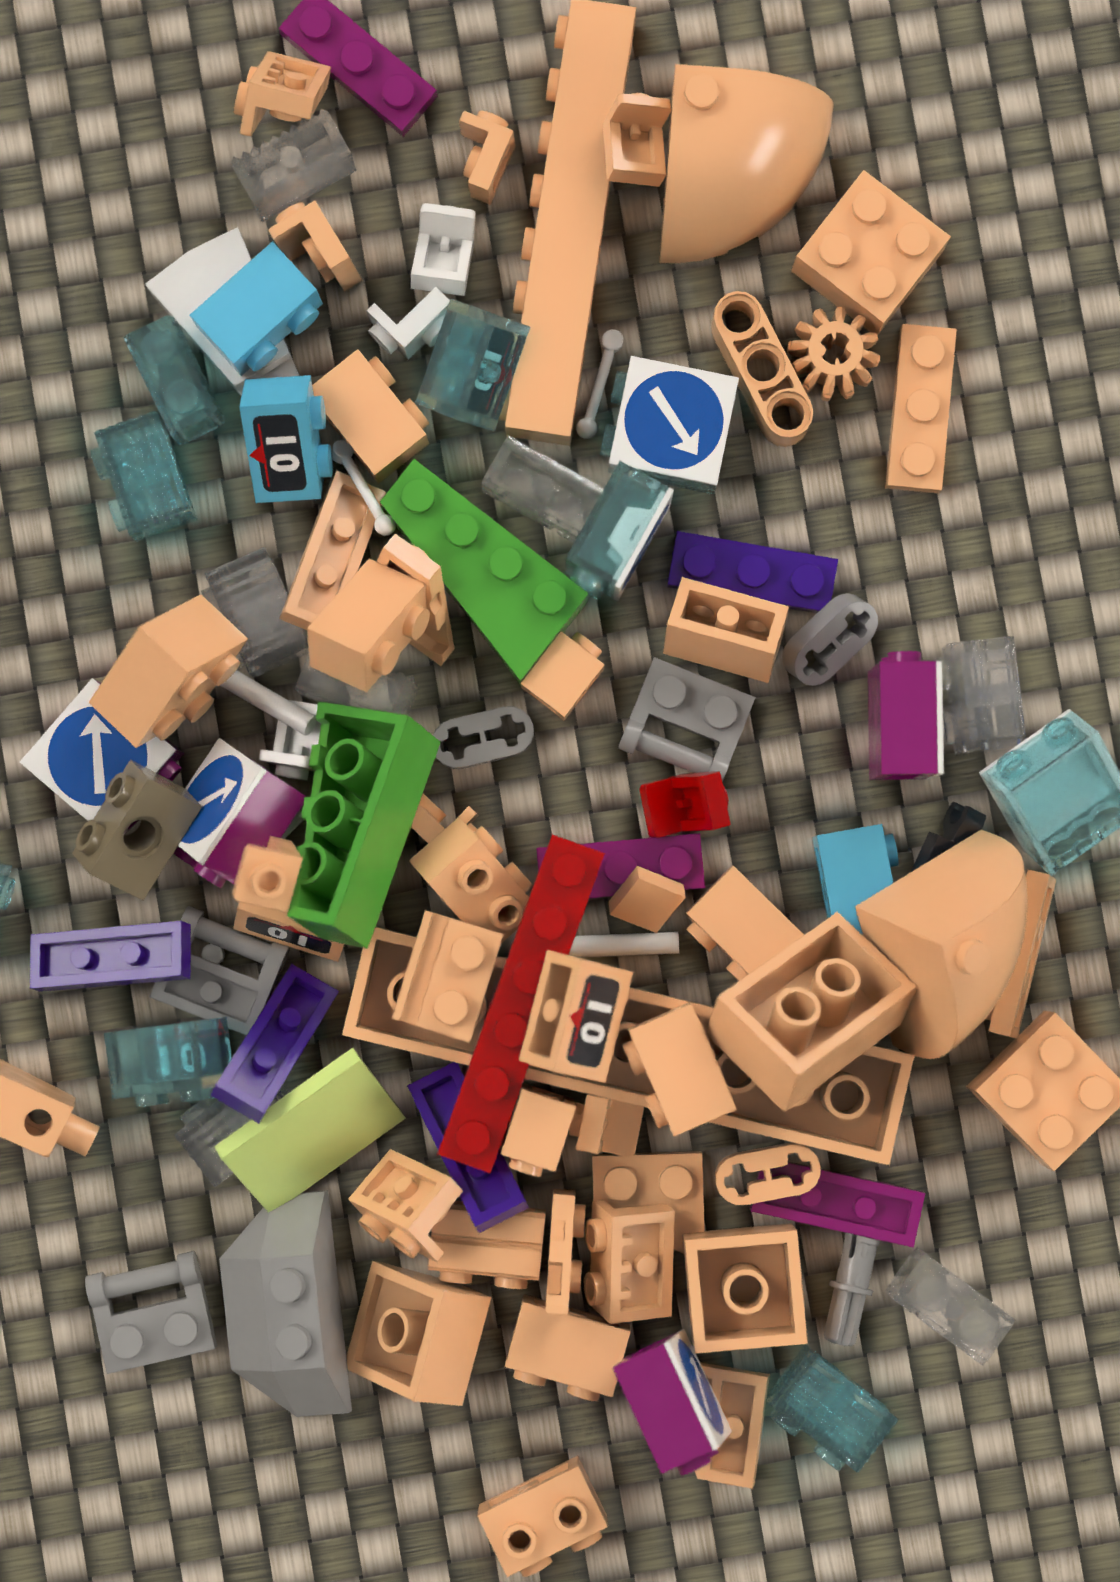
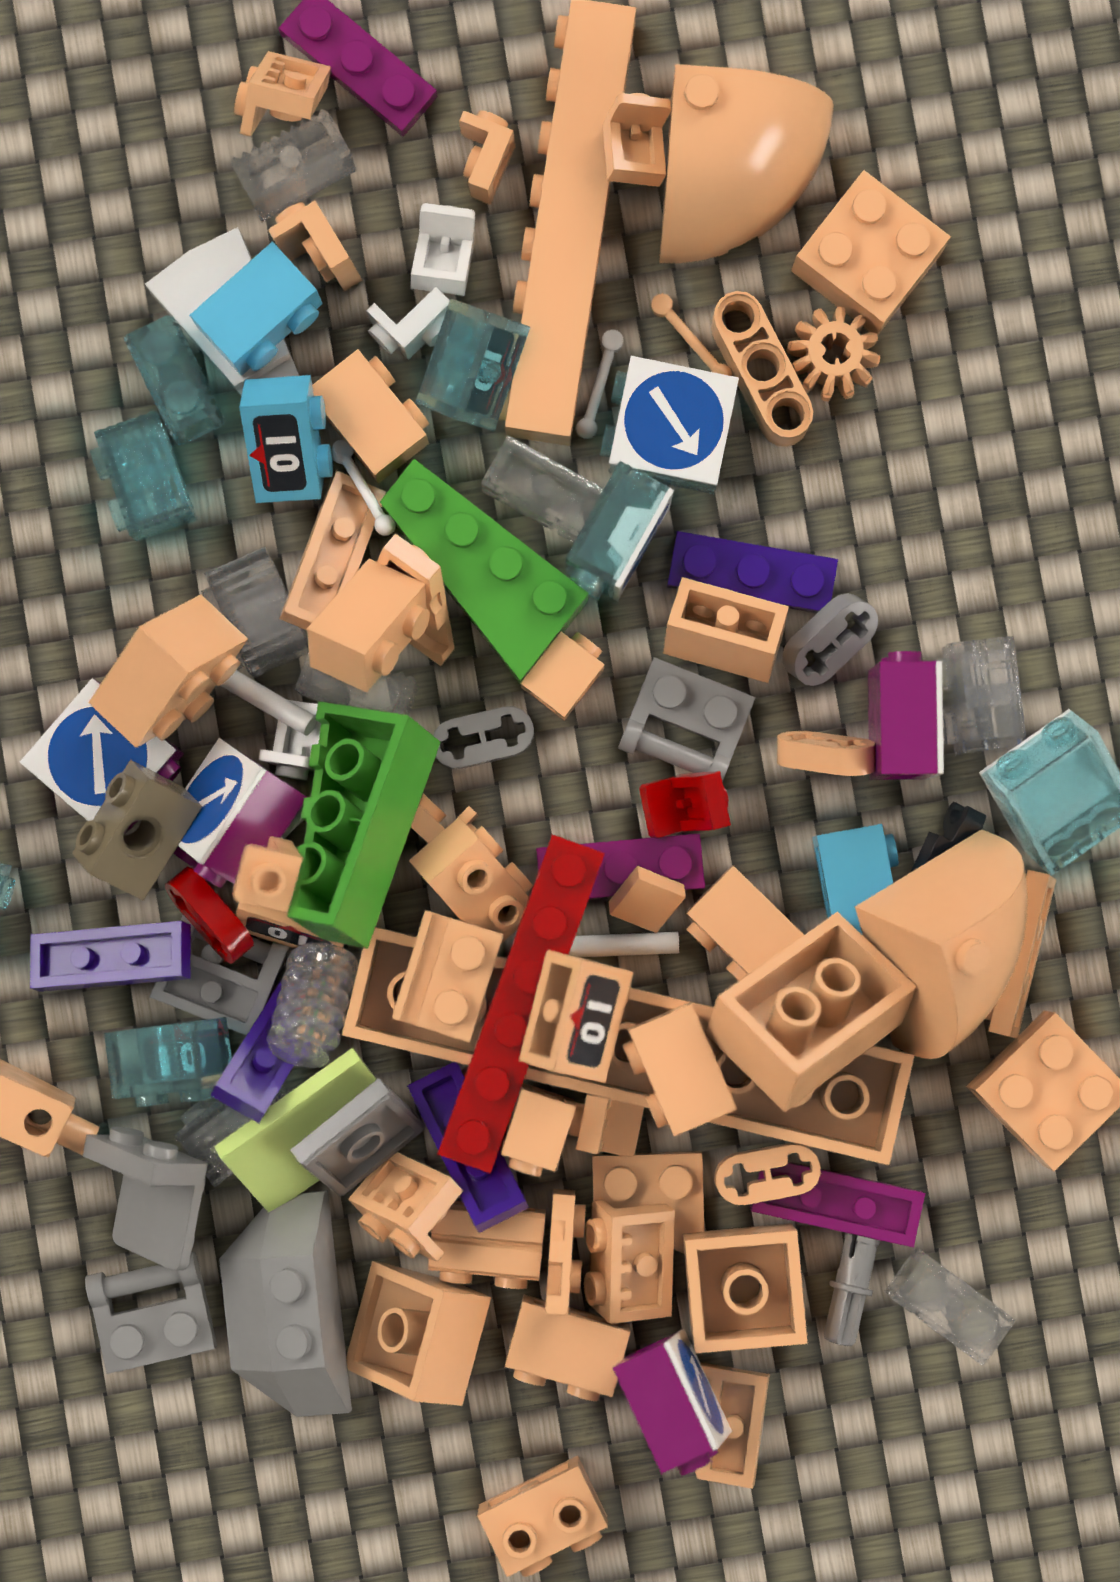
clear light blue brick [767,1344,898,1473] -> none
light nougat plate [885,324,957,493] -> none
none -> light grey bracket [83,1127,208,1271]
none -> red beam [164,866,254,964]
none -> clear piece [267,943,358,1068]
none -> light grey plate [290,1078,426,1196]
none -> light nougat hinge [651,294,732,376]
none -> light nougat beam [777,731,875,776]

